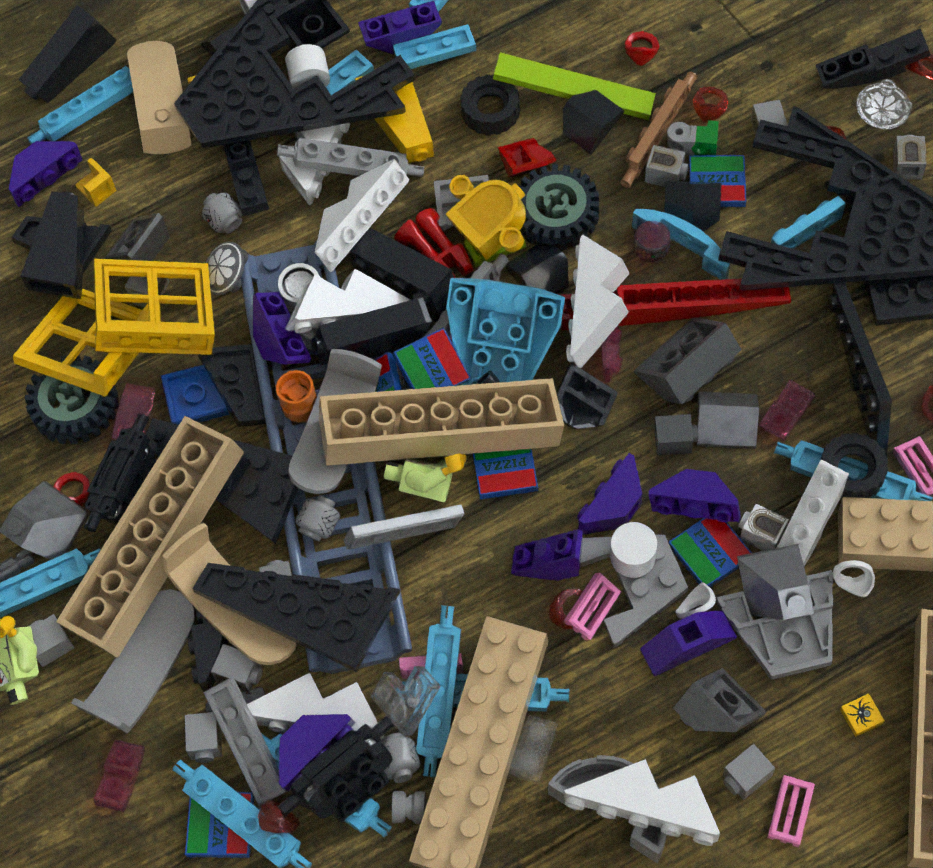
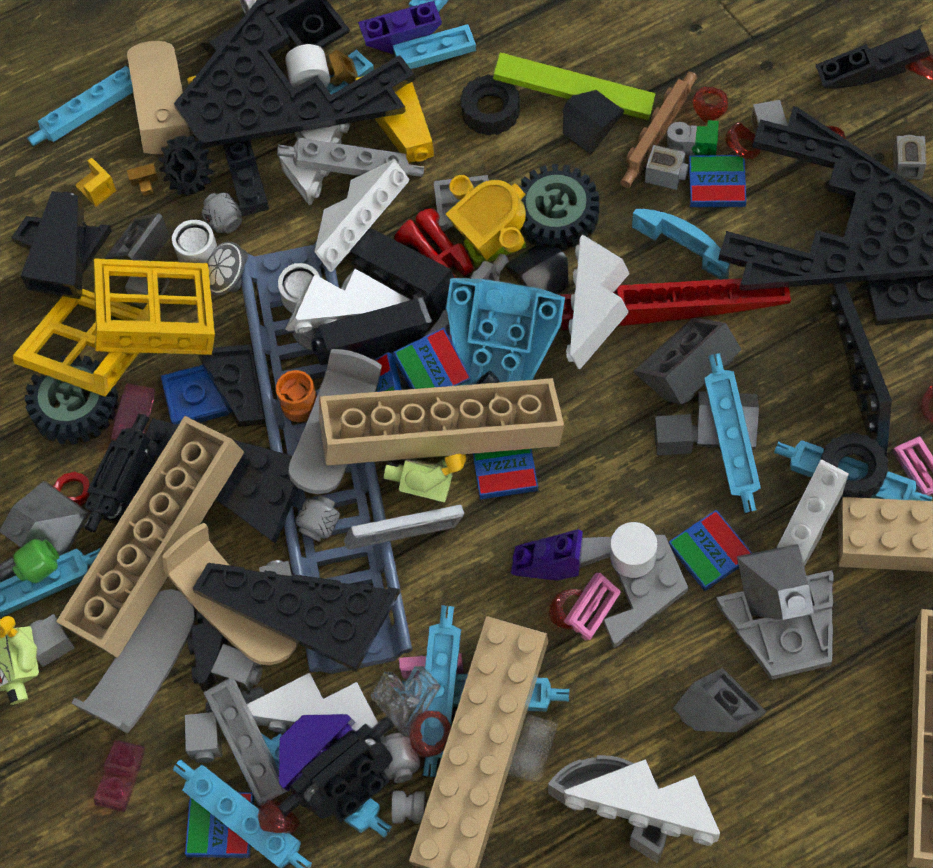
dark purple slope [9,141,83,207] -> none
black slope [18,5,117,103] -> none
dark purple slope [253,292,311,364] -> none
red slope [498,138,556,177] -> none
black slope [556,363,618,429] -> none
dark purple slope [577,453,642,535] -> none
clear pink slope [601,324,623,383] -> none
red piece [625,31,660,66] -> none
clear pink head [634,221,670,262] -> none
dark purple slope [640,611,737,677] -> none
dark purple slope [648,469,741,523] -> none
black slope [664,181,722,232] -> none
white piece [675,583,716,619] -> none
light grey brick [722,744,775,800] -> none
brick [738,504,789,551] -> none
clear pink slope [759,380,815,441] -> none
bright pink tile [767,775,815,847] -> none
medium azure plate [771,196,845,249] -> none
white piece [832,560,875,597] -> none
yellow tile [840,694,885,737] -> none
clear dish [856,79,912,129] -> none
none -> bright green head [13,539,59,584]
none -> pearl gold tile [127,163,159,196]
none -> black gear [158,135,214,196]
none -> white piece [172,220,217,263]
none -> pearl gold tile [327,50,358,86]
none -> clear red piece [409,710,451,757]
none -> medium azure plate [704,353,761,513]
none -> clear red piece [724,122,761,159]

